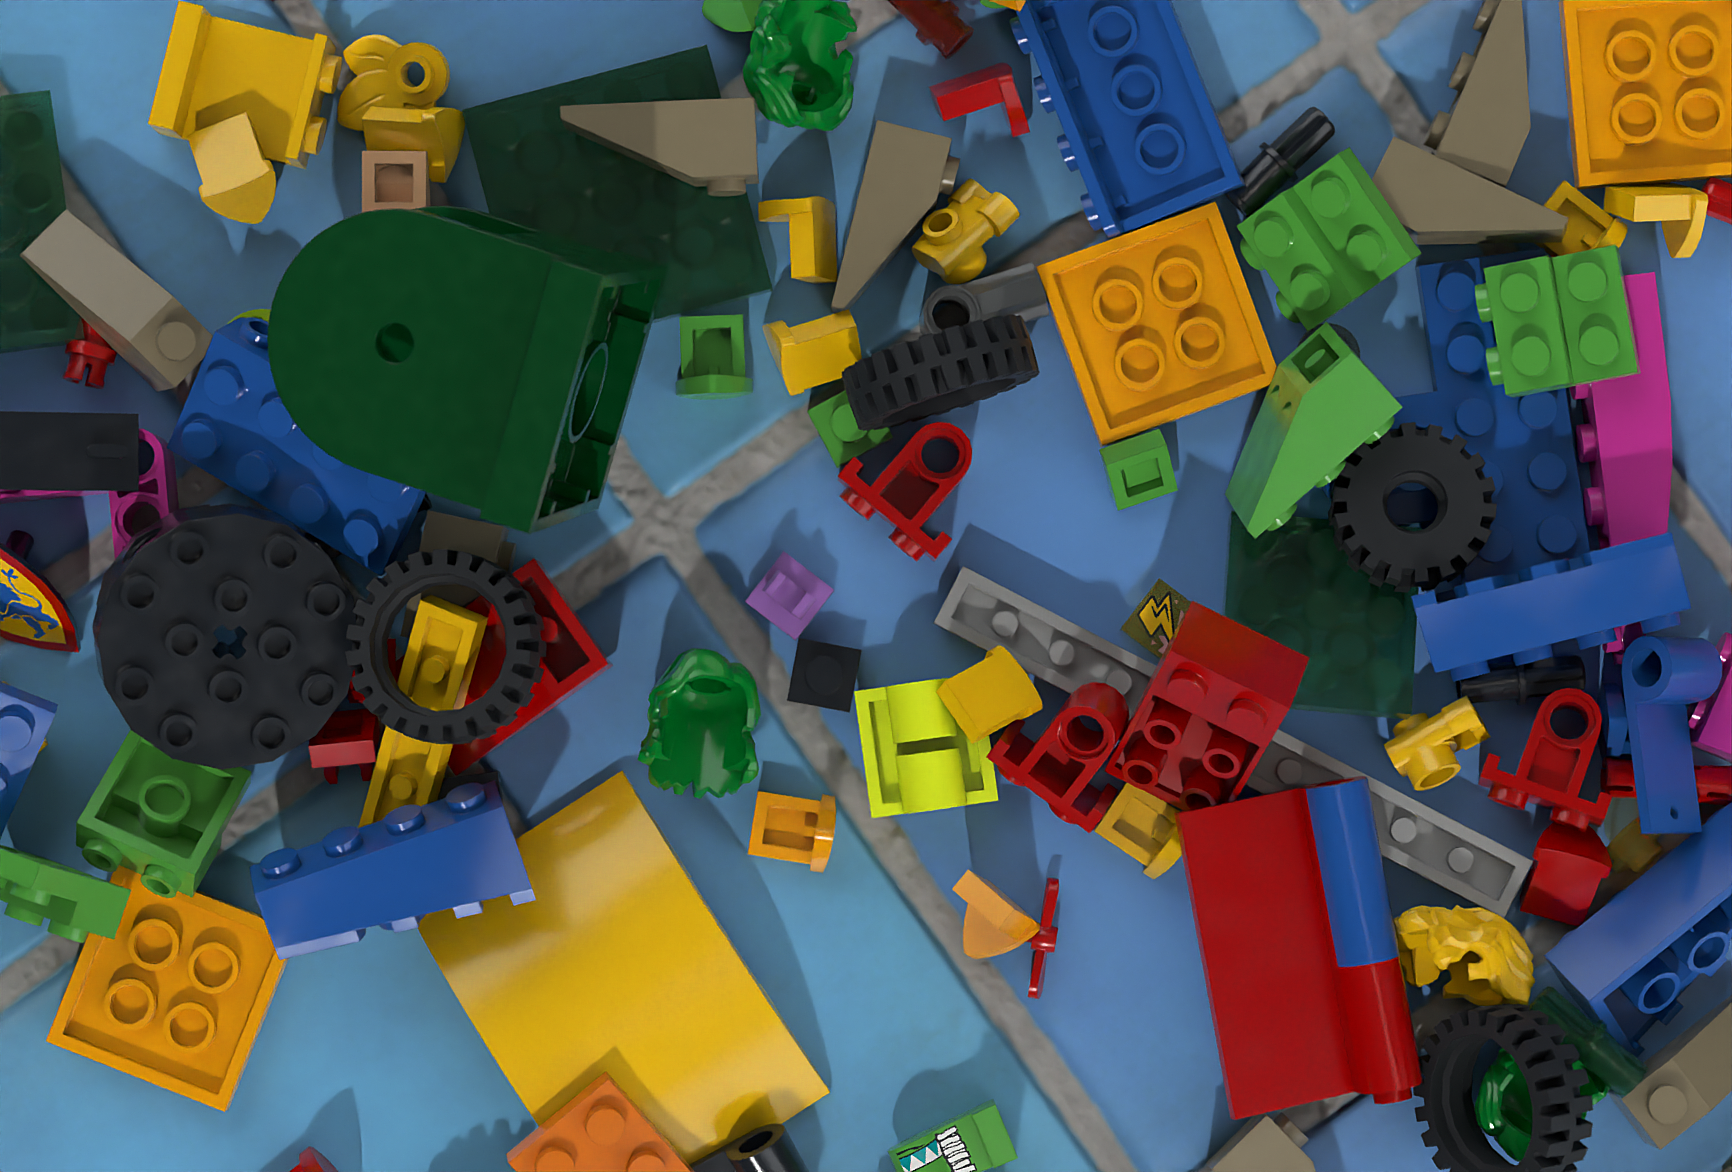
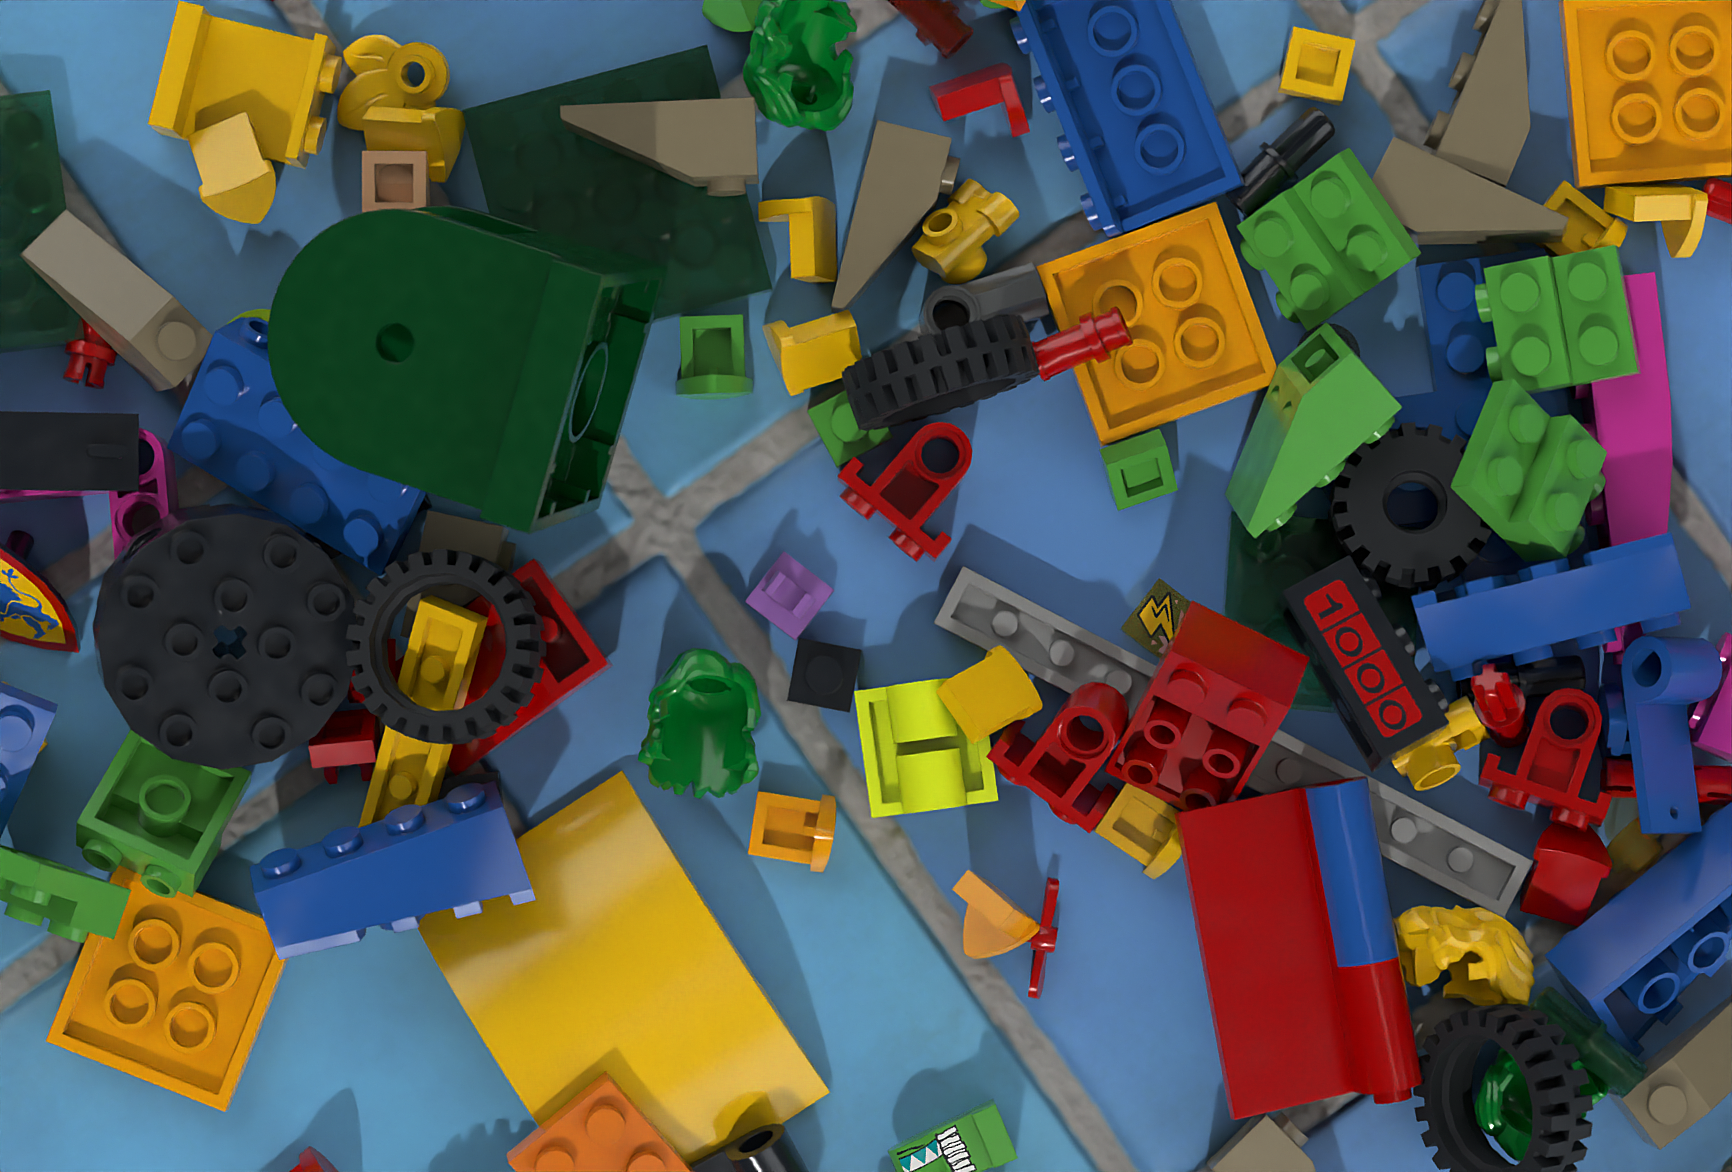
none -> red pin [1032,306,1133,381]
none -> black brick [1274,555,1449,772]
none -> yellow plate [1278,26,1356,106]
none -> bright green plate [1450,379,1607,562]
none -> red axle [1470,664,1530,748]

